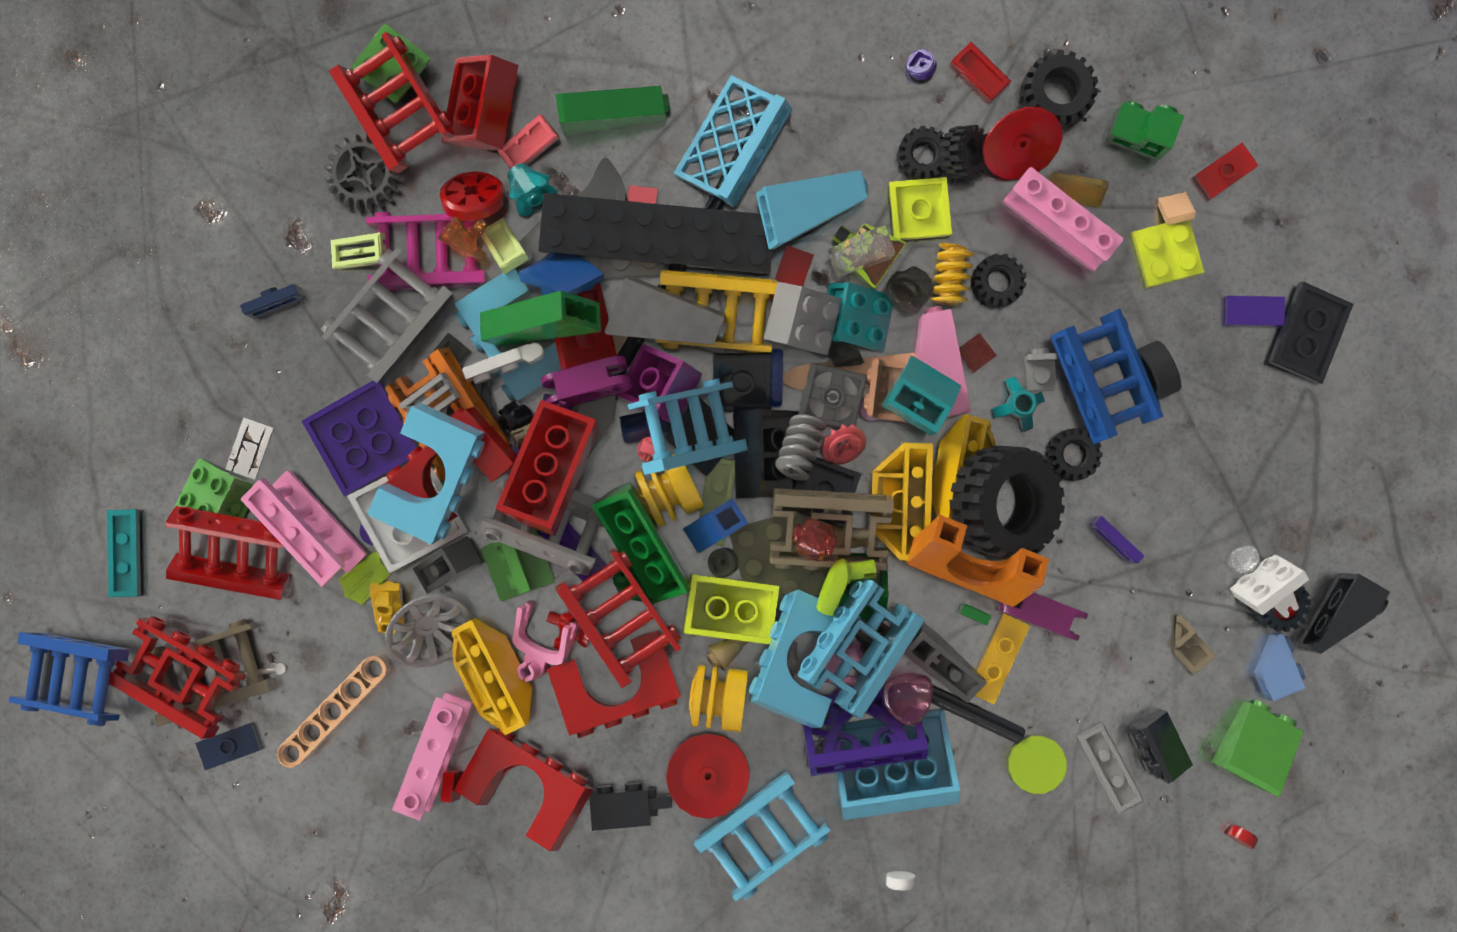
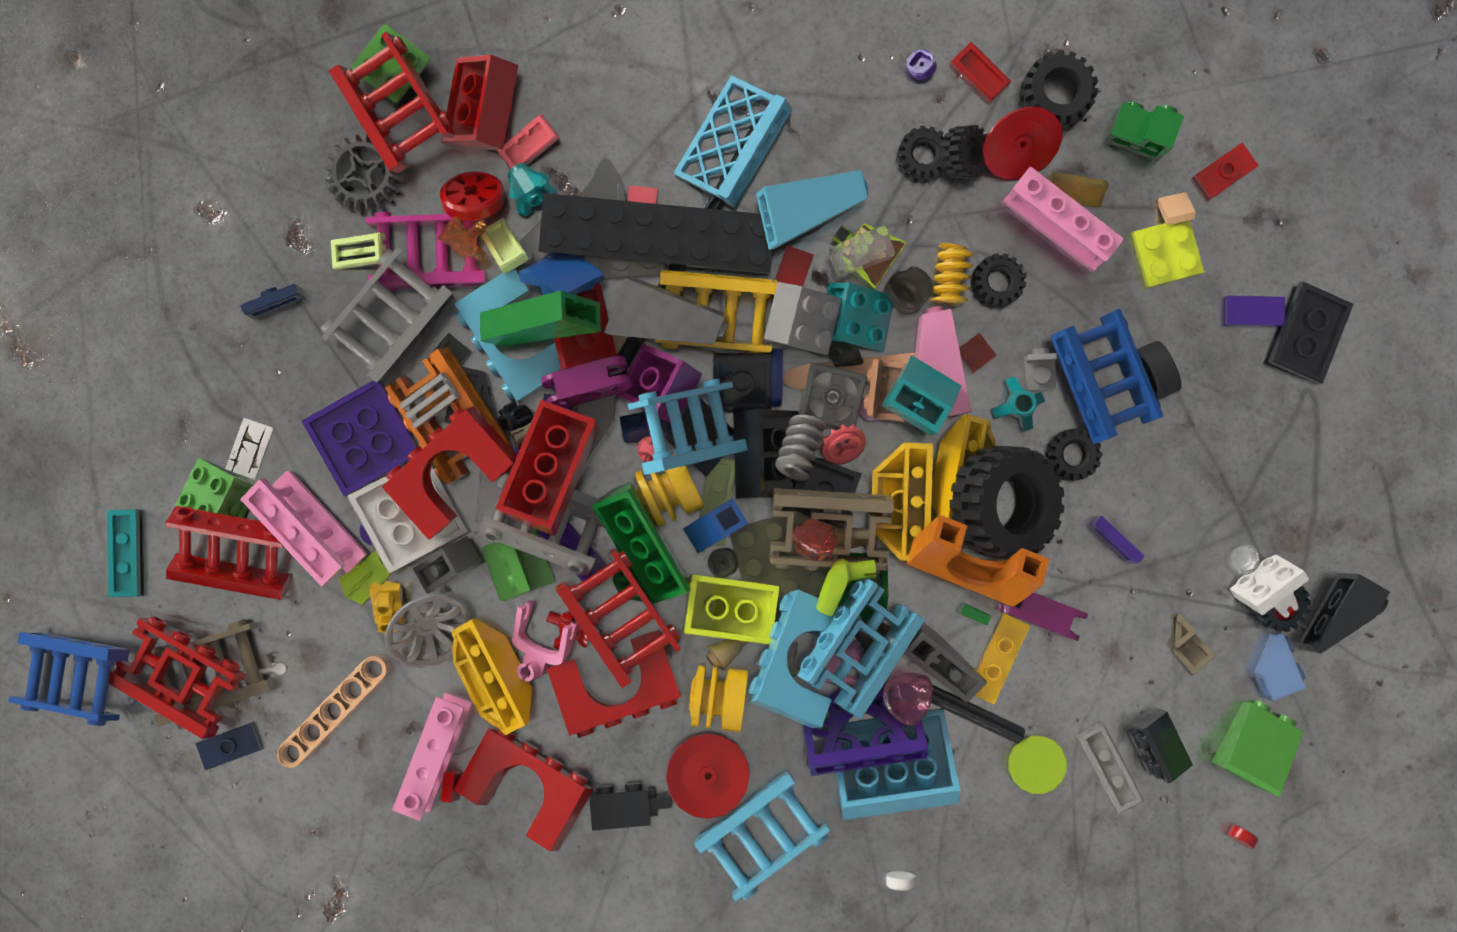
medium azure arch [367,403,485,545] -> none
white hinge [462,342,545,384] -> none
green slope [555,86,671,136] -> none
neon yellow plate [888,177,952,240] -> none

